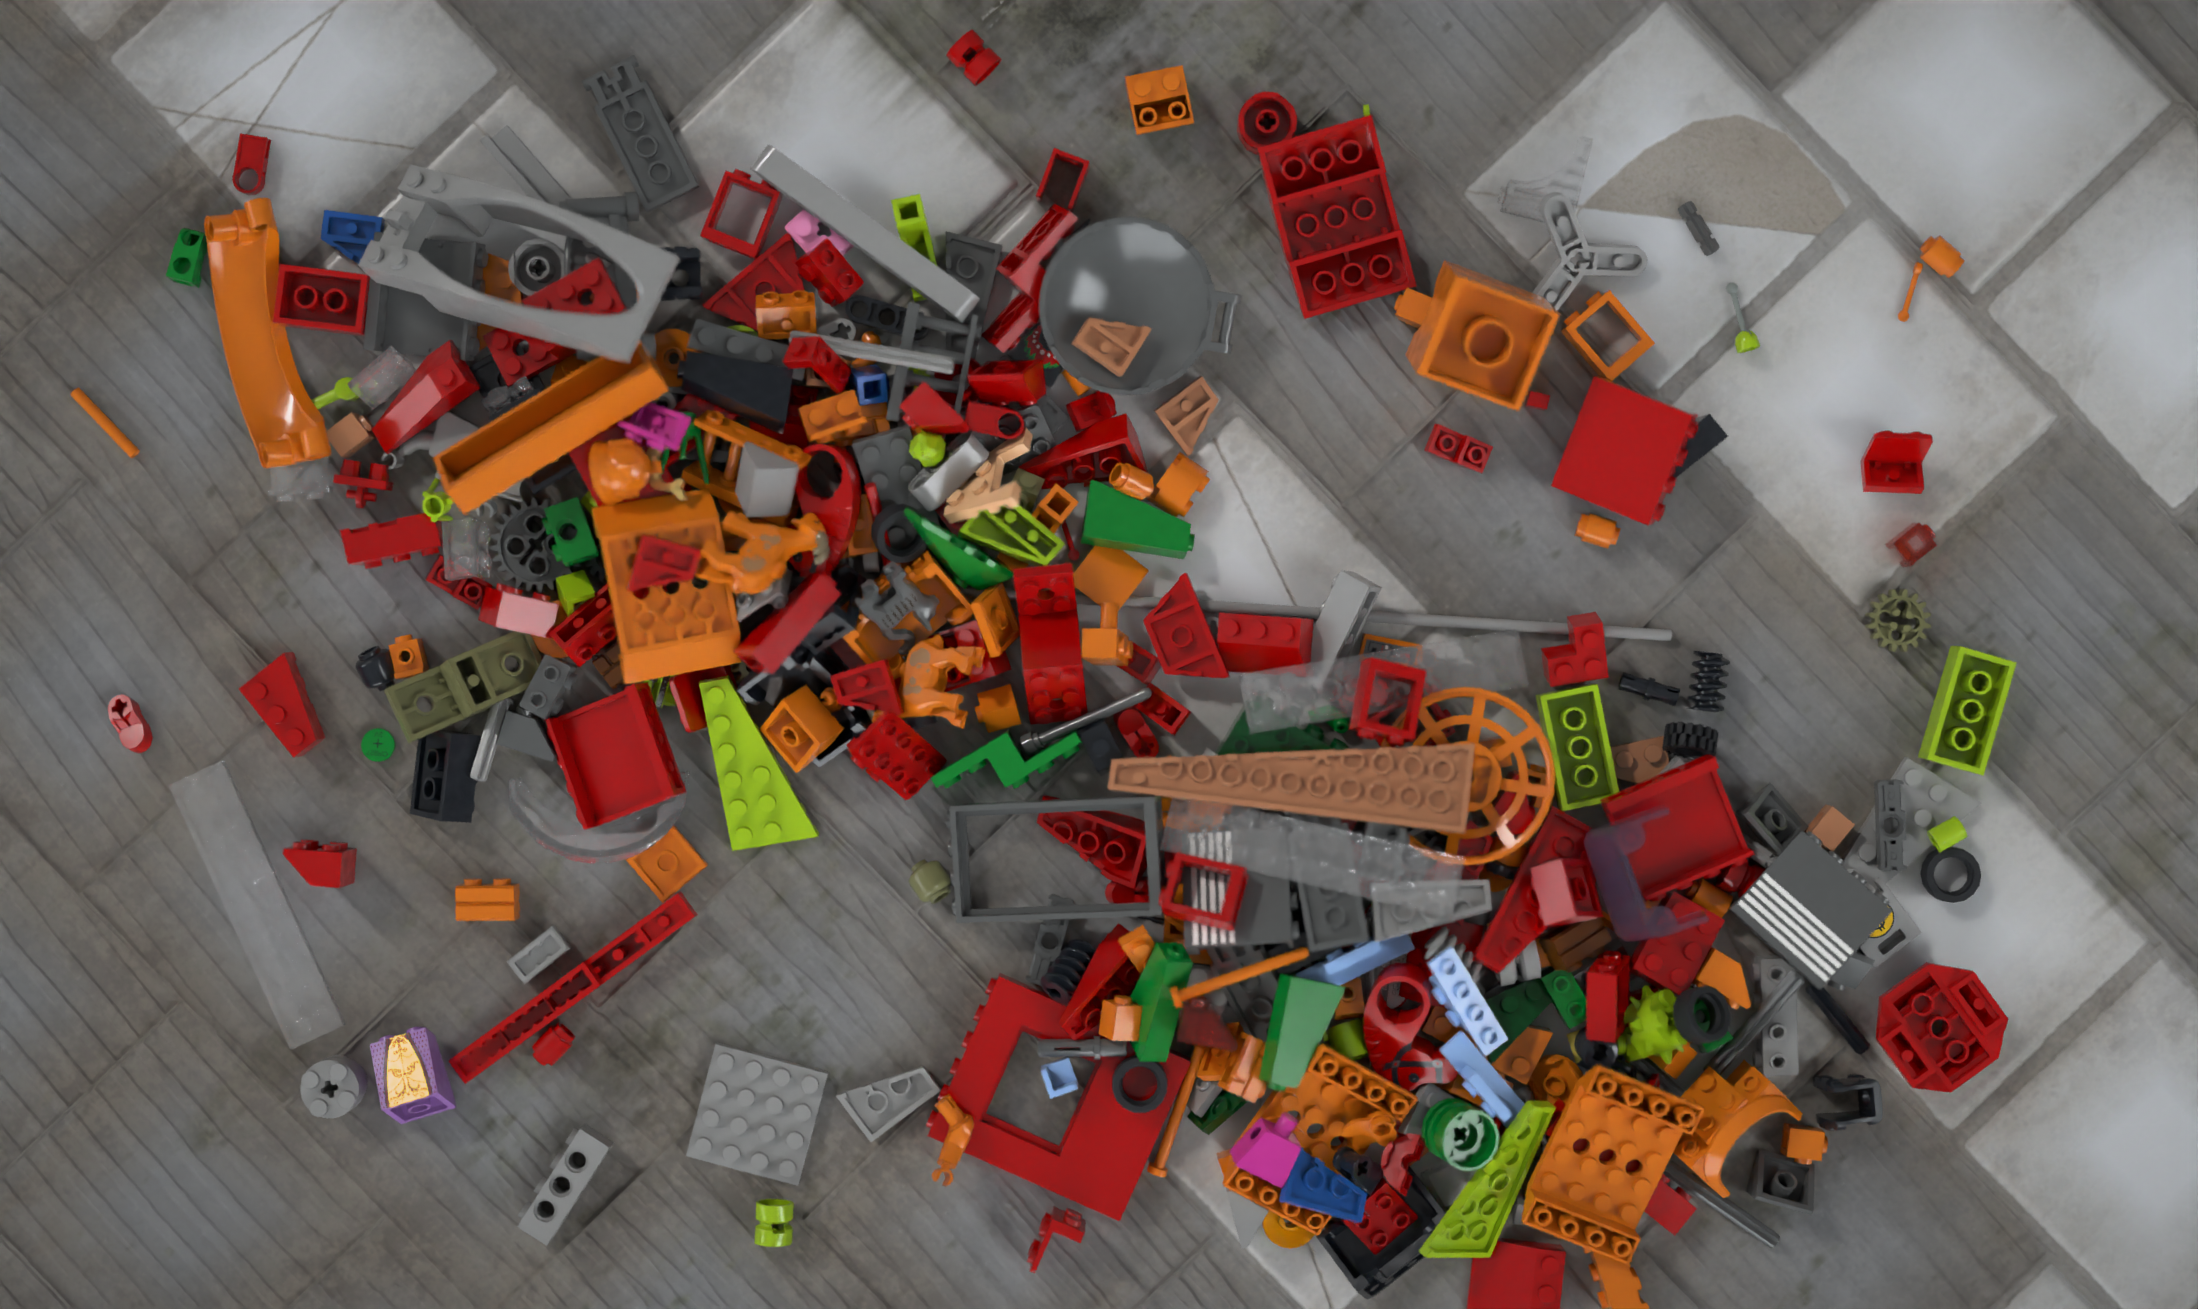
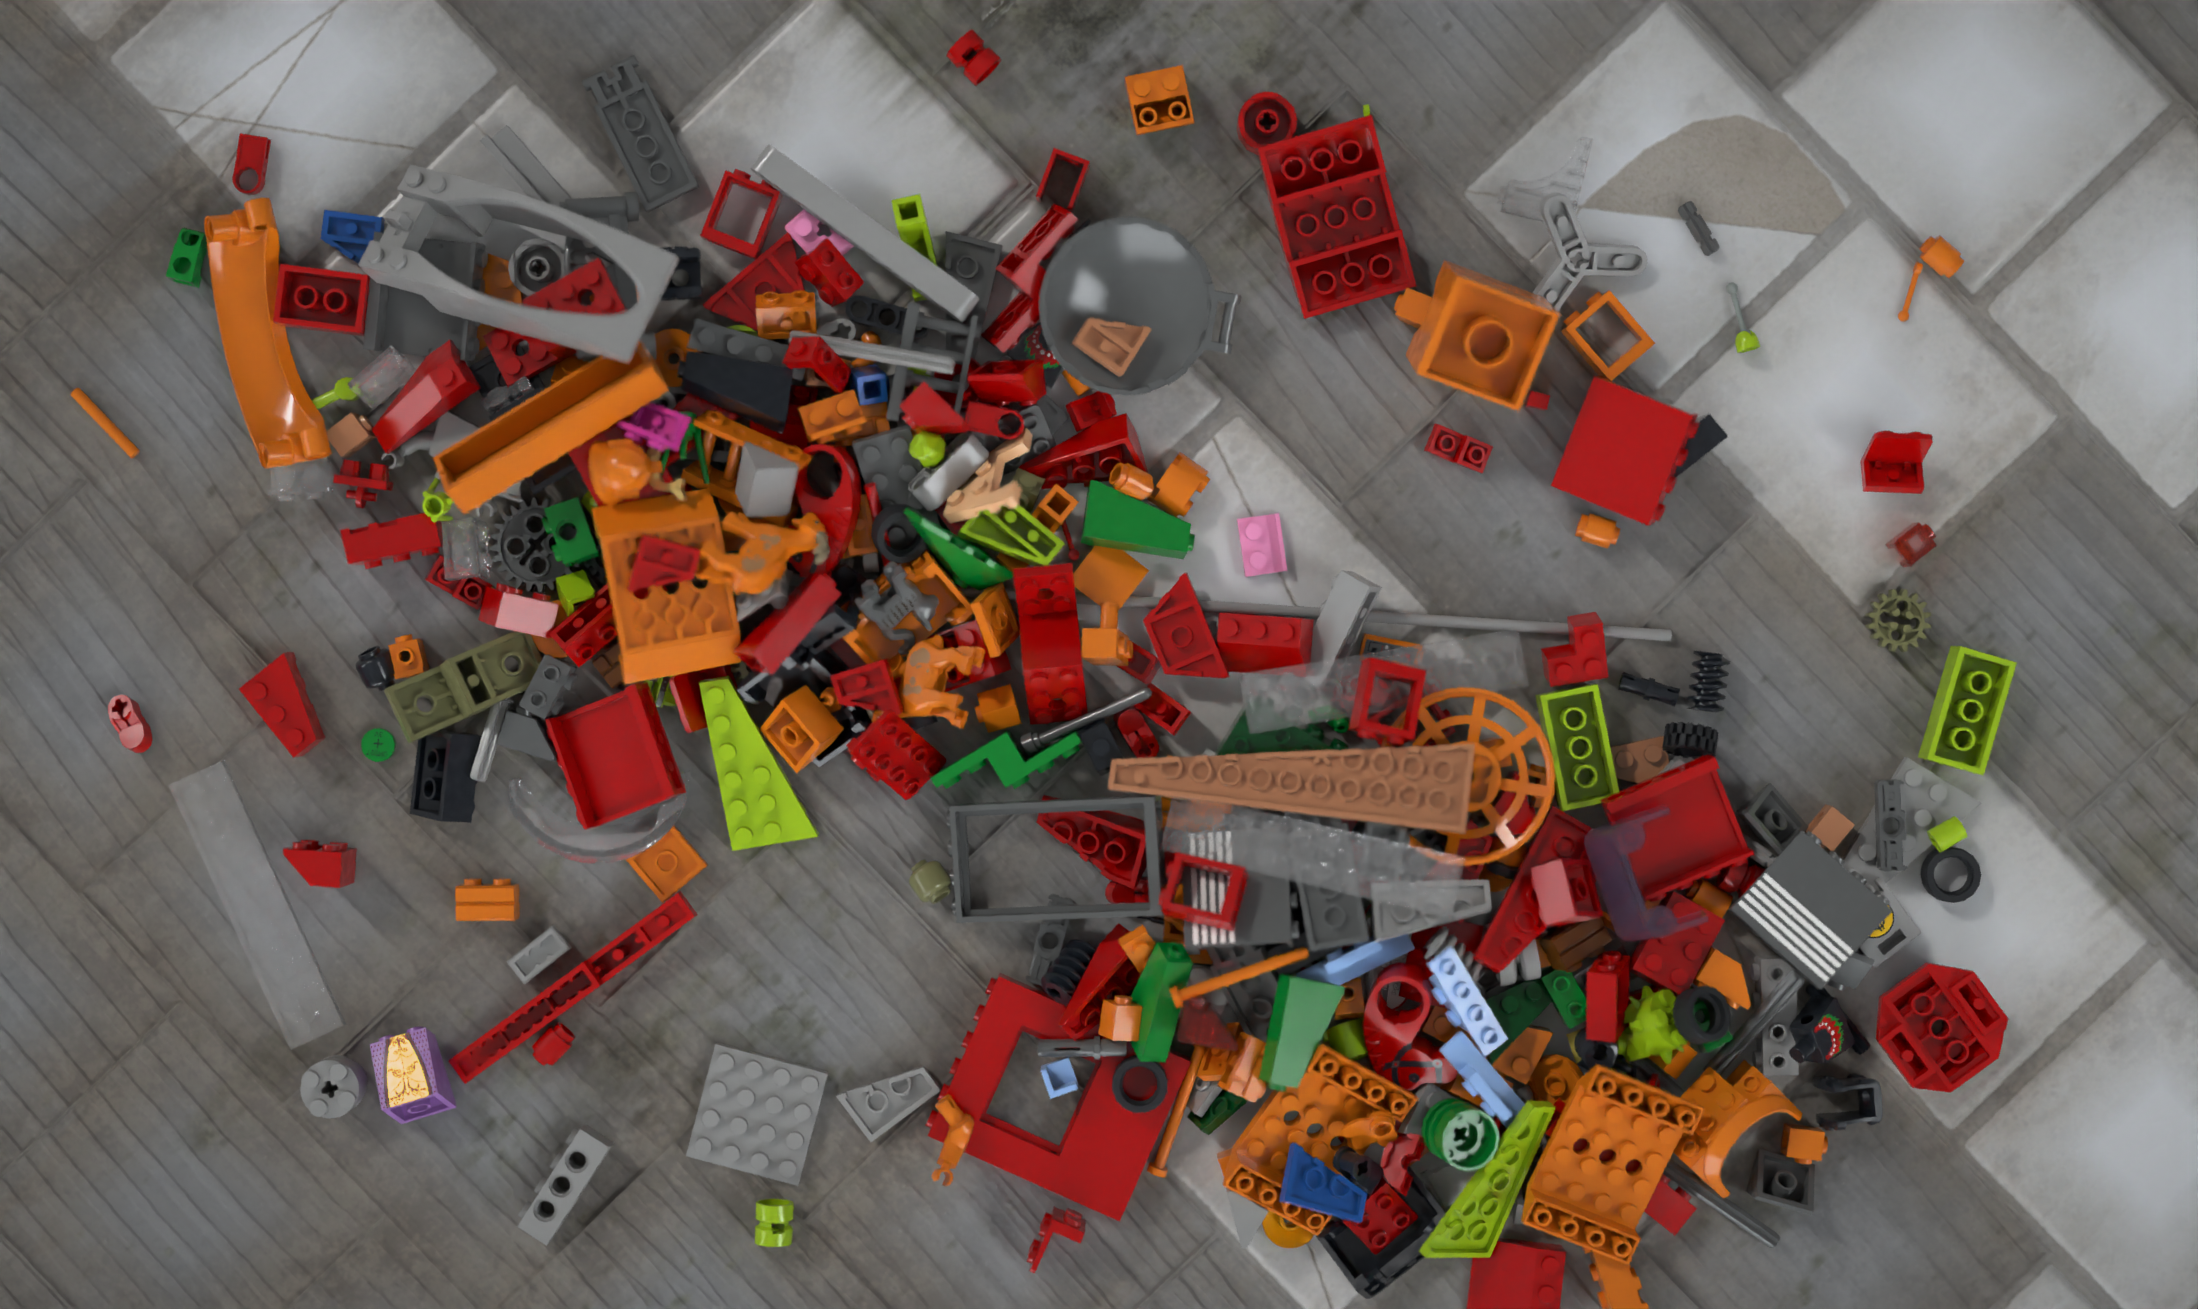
nougat wing [1154,376,1219,456] -> none
dark pink torso [1230,1112,1301,1188] -> none
none -> bright pink plate [1237,513,1287,577]
none -> black torso [1789,995,1855,1064]

